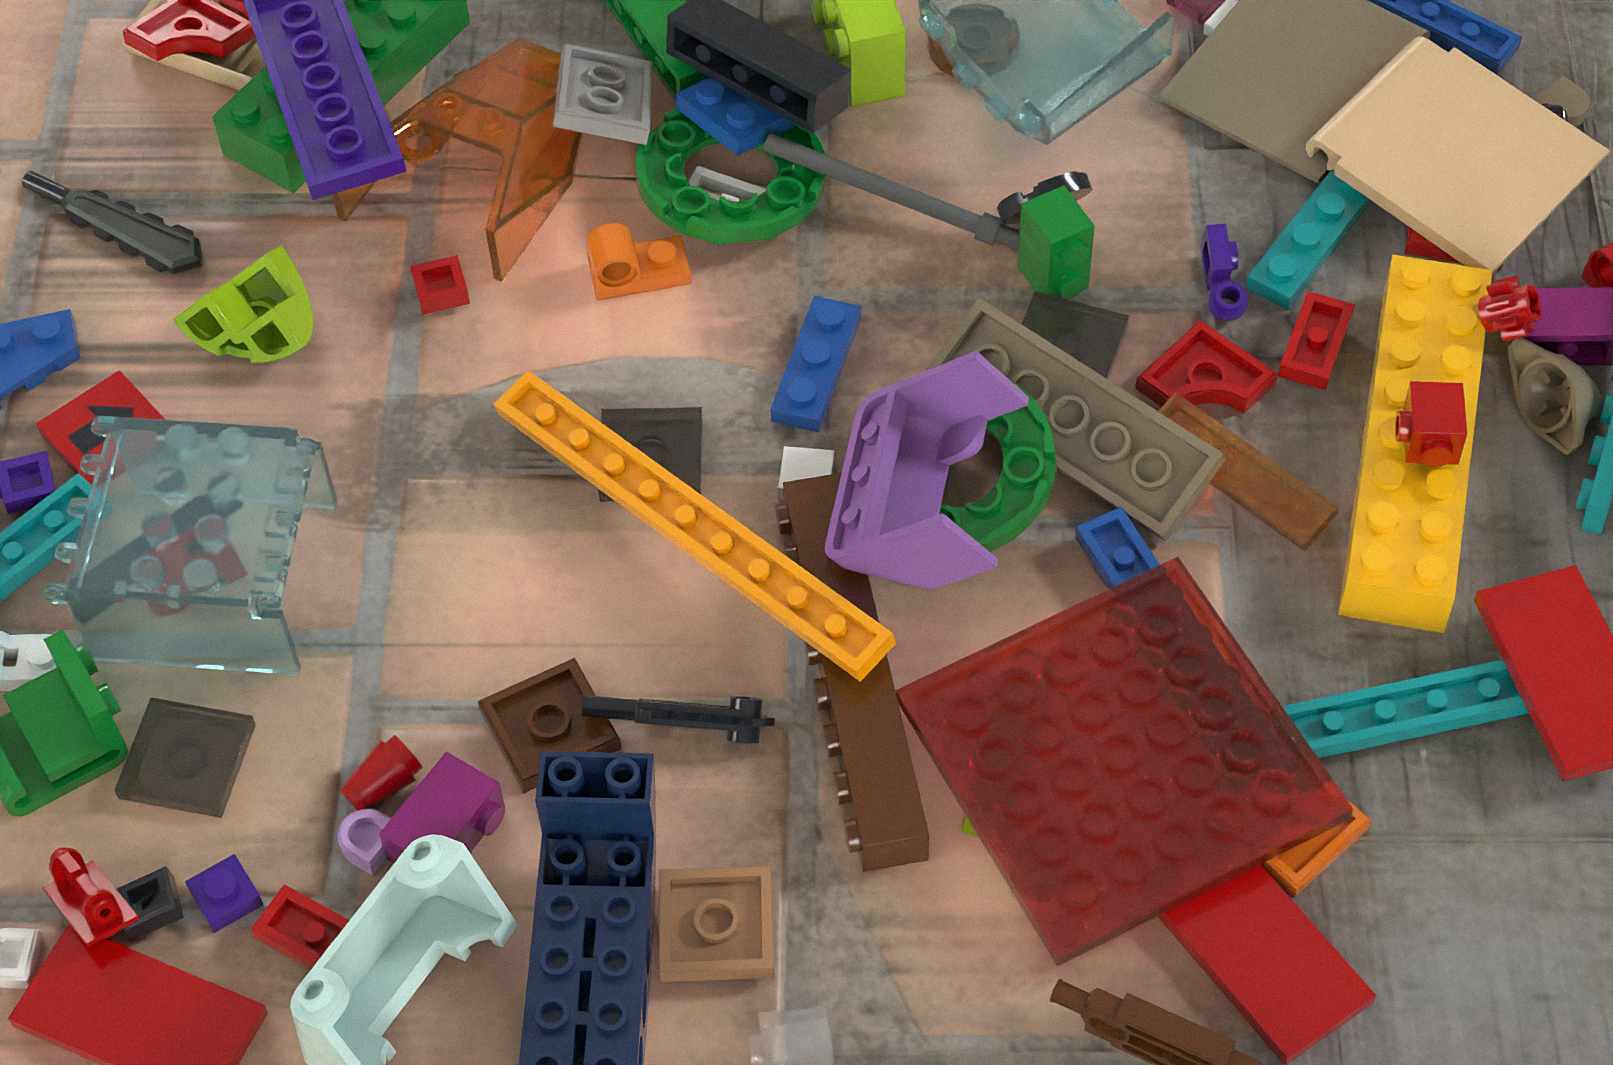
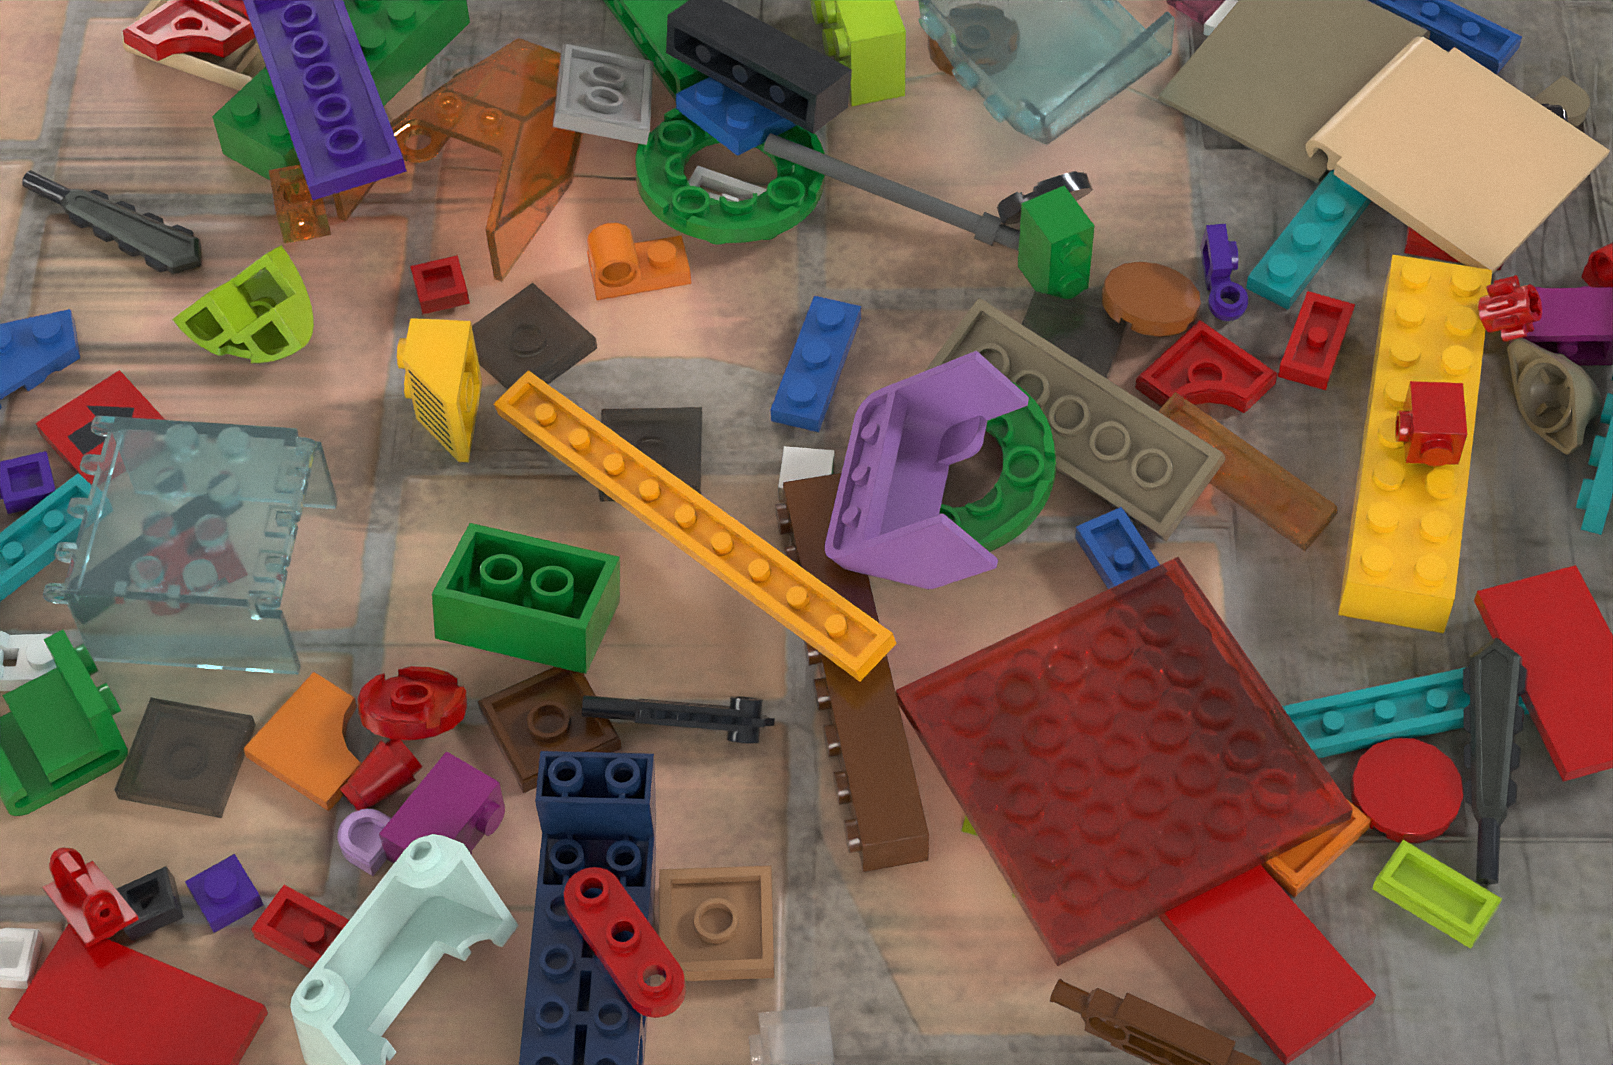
none -> orange tile [243,672,361,811]
none -> clear orange brick [269,164,331,244]
none -> red tile [357,666,467,740]
none -> yellow slope [397,318,482,463]
none -> green brick [432,523,620,674]
none -> clear smoke tile [472,283,597,390]
none -> red plate [564,867,686,1018]
none -> dark orange tile [1101,261,1201,337]
none -> red tile [1350,738,1464,843]
none -> lime tile [1372,840,1502,949]
none -> pearl dark grey sword [1463,637,1528,885]

